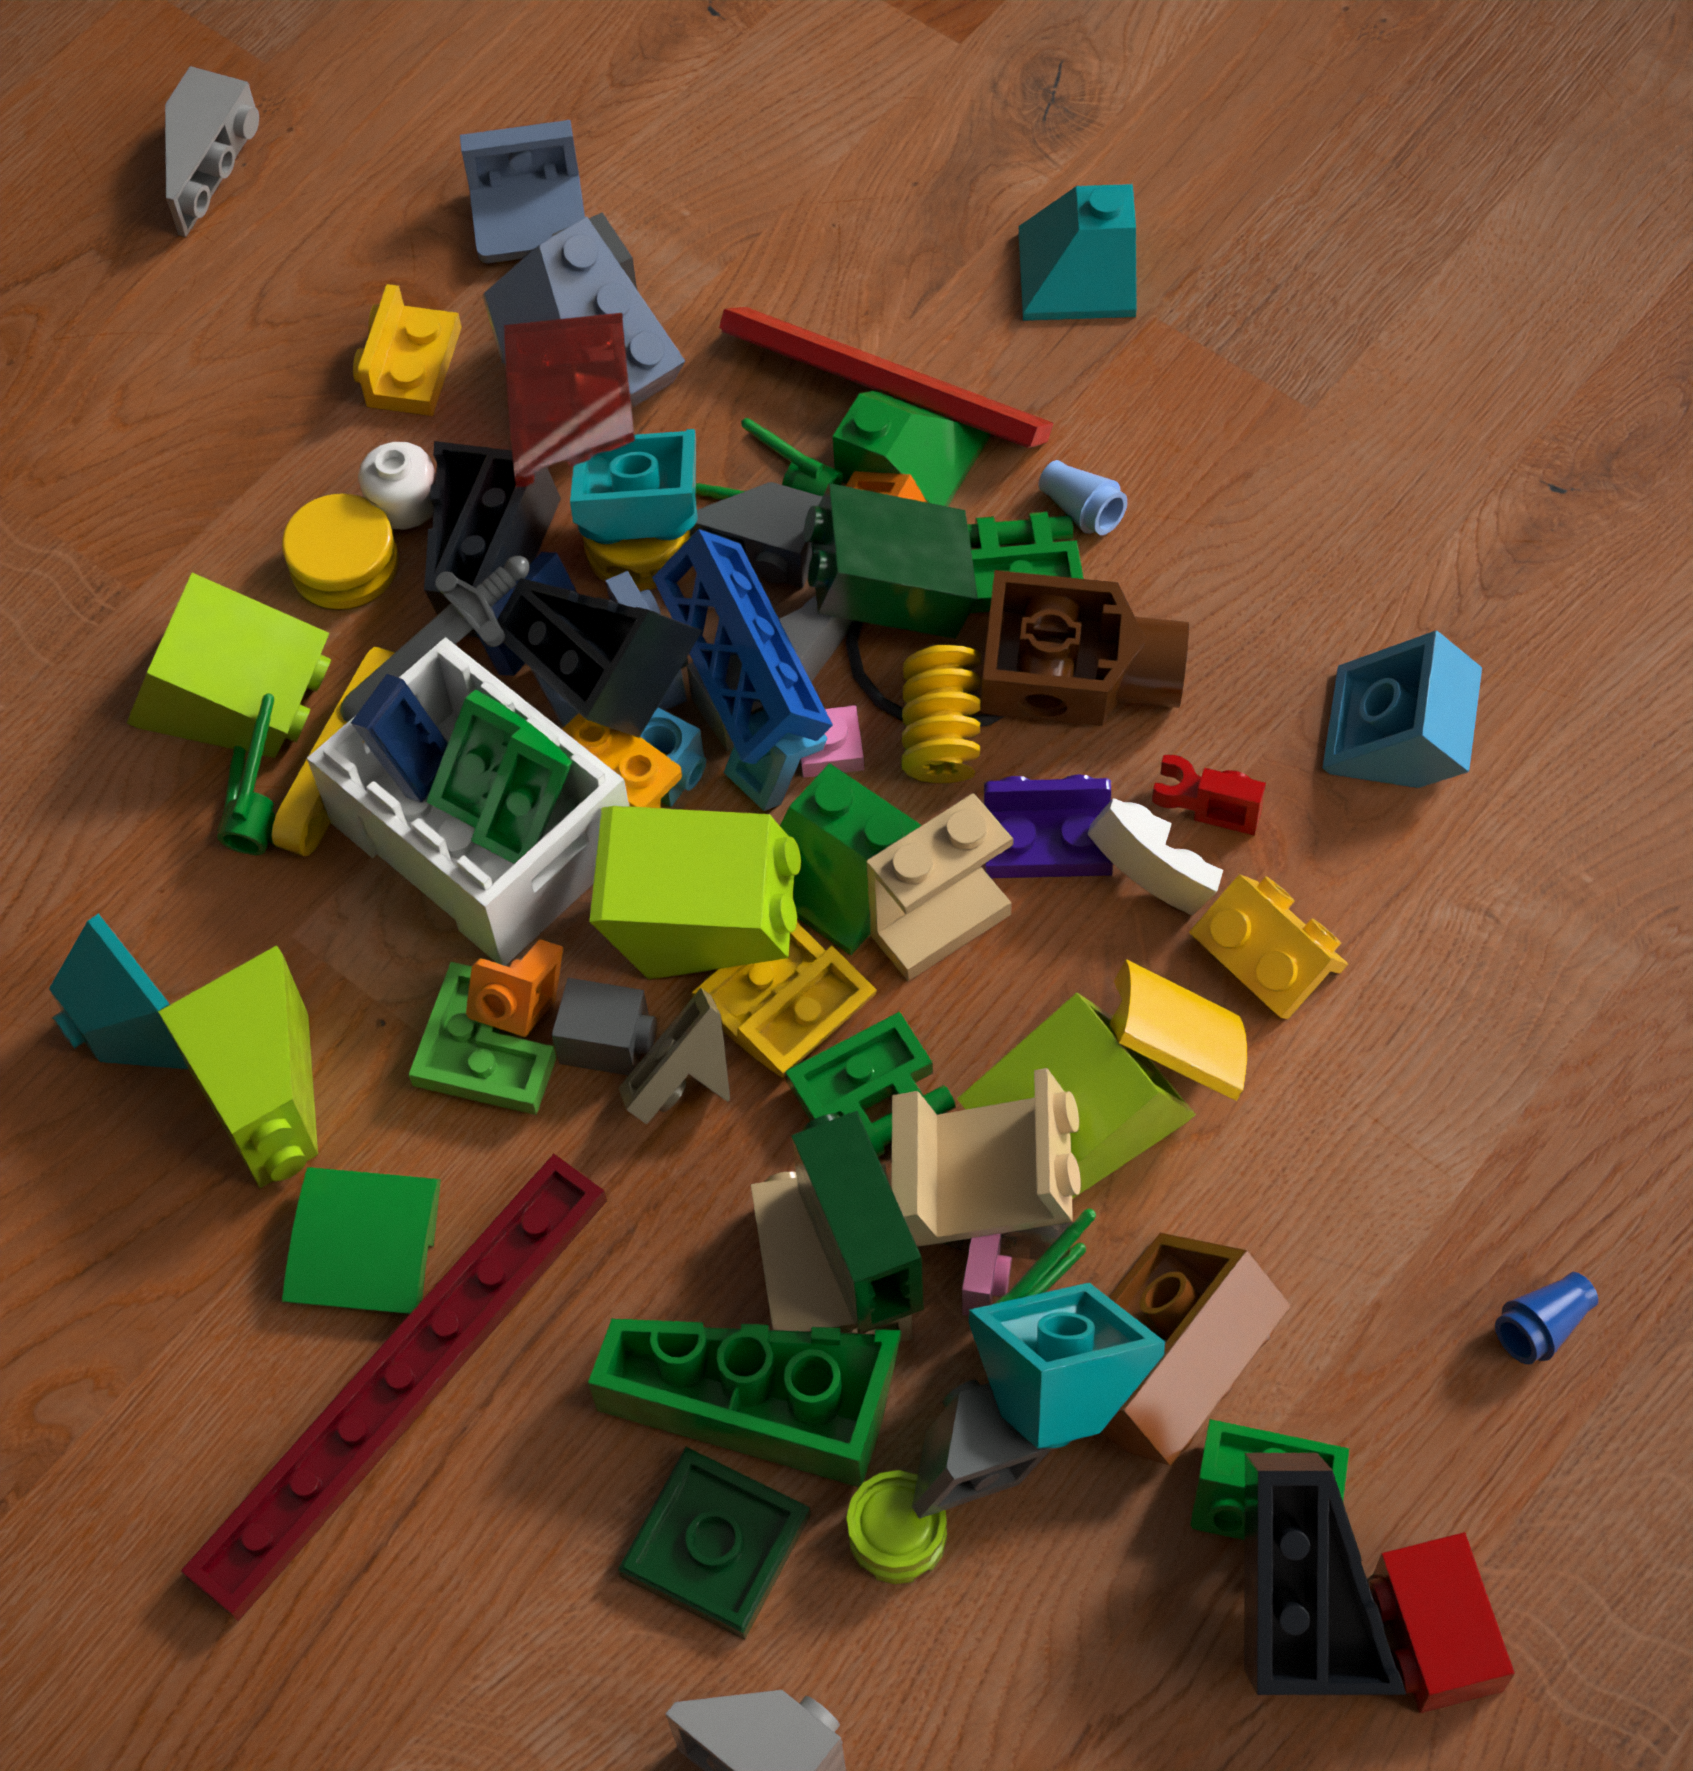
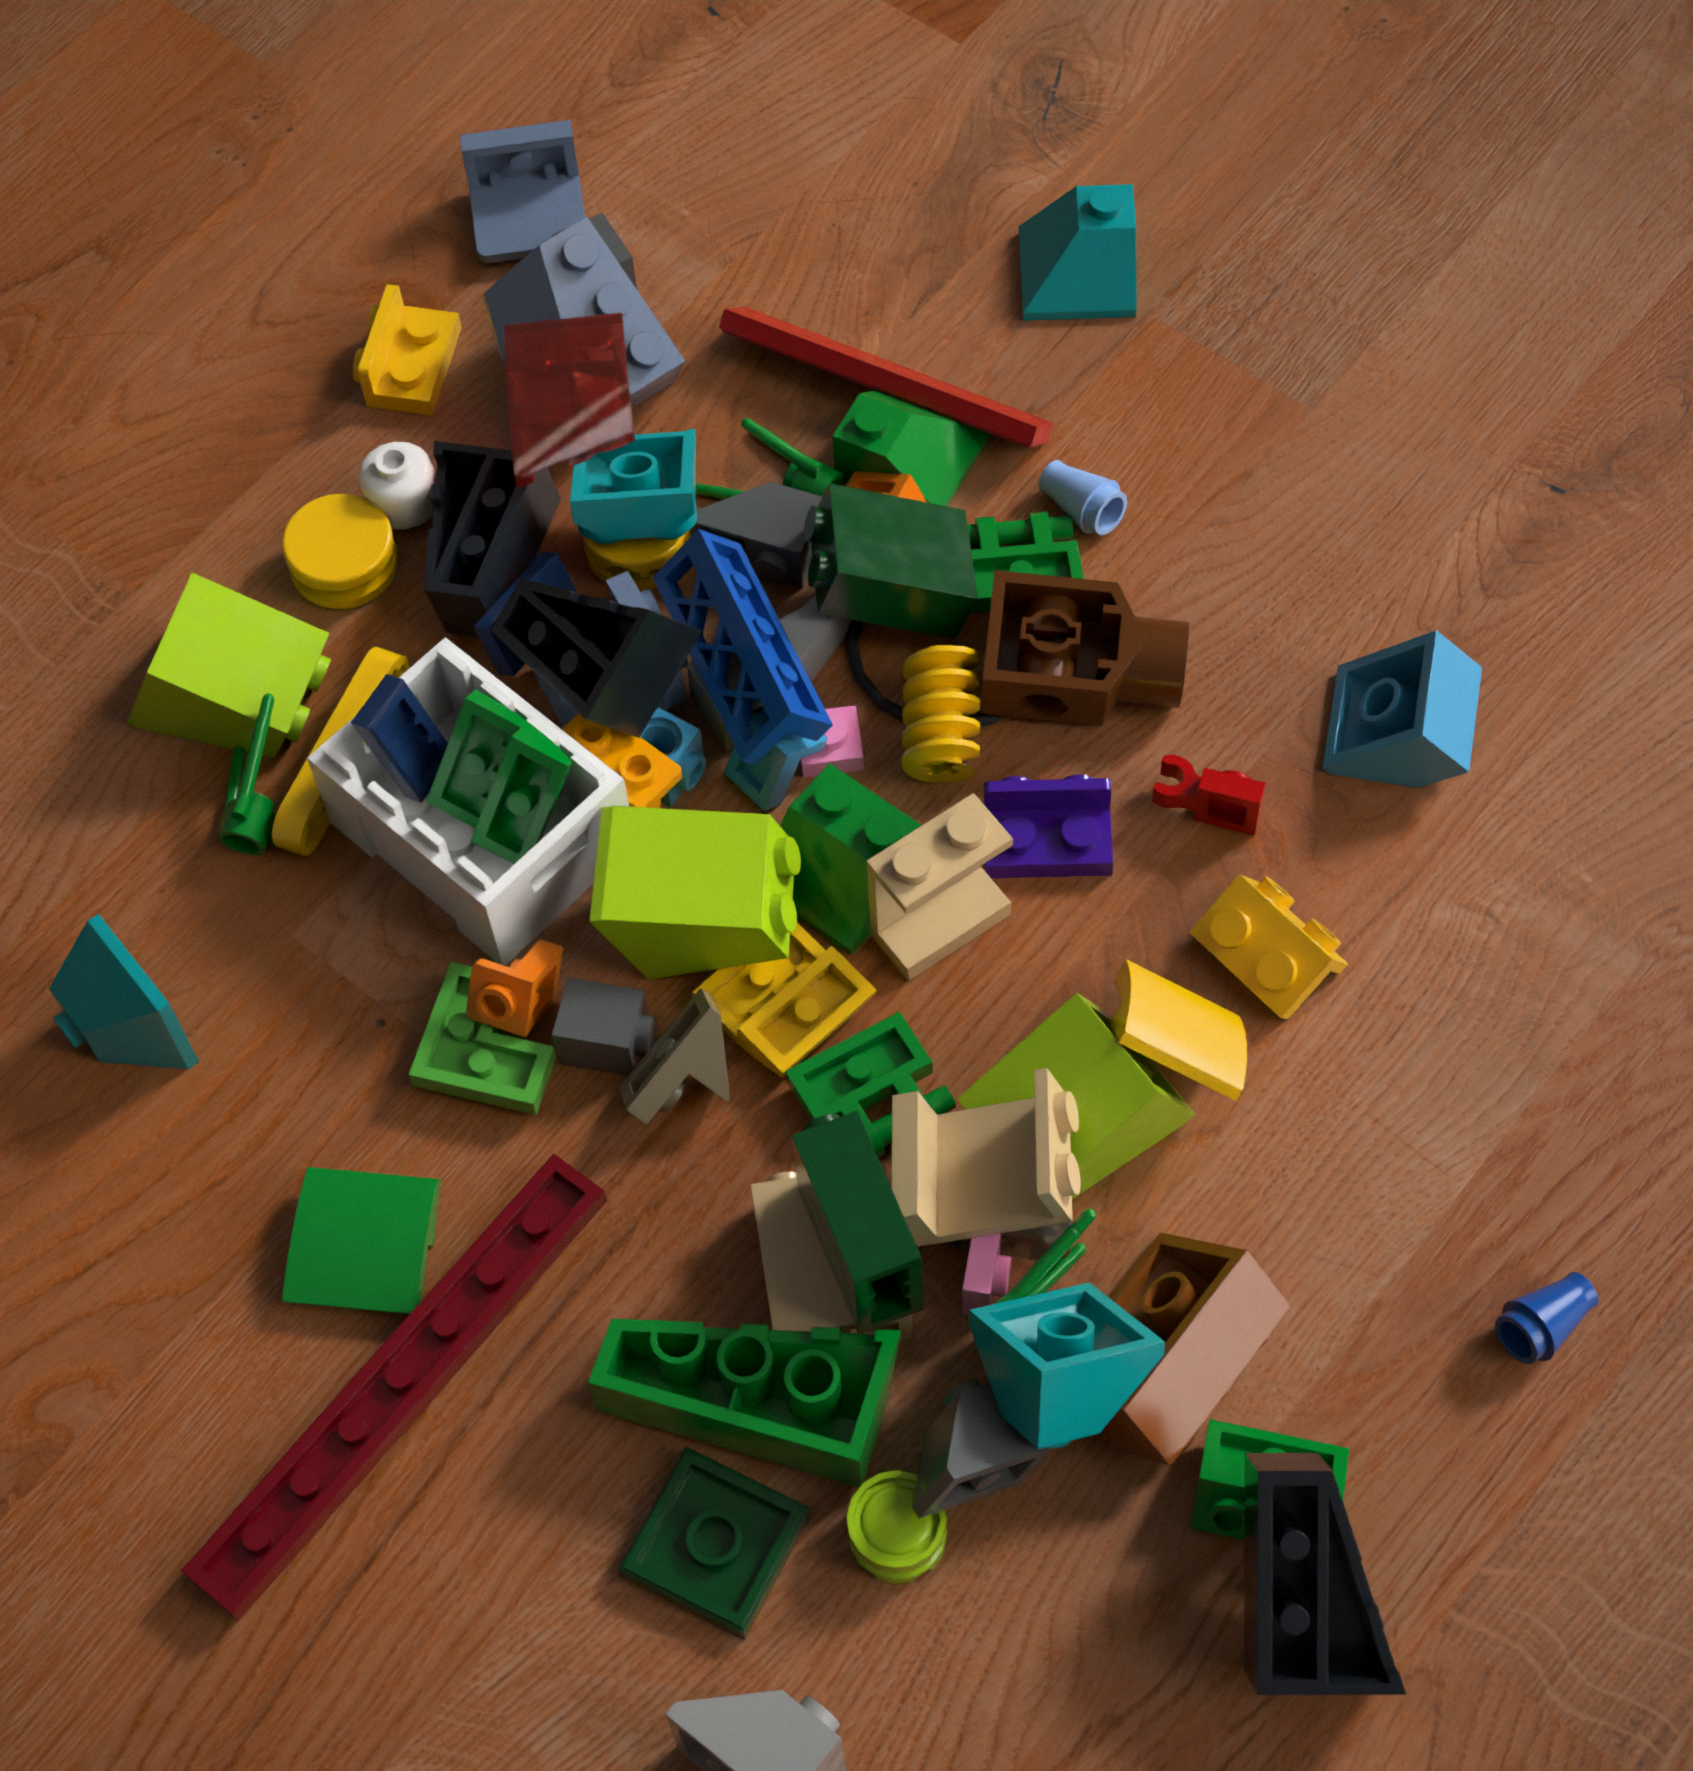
lime slope [158,945,318,1188] -> none
light grey slope [165,66,259,237] -> none
dark grey sword [340,556,529,722] -> none
white slope [1088,798,1223,916] -> none
red brick [1368,1532,1515,1713] -> none

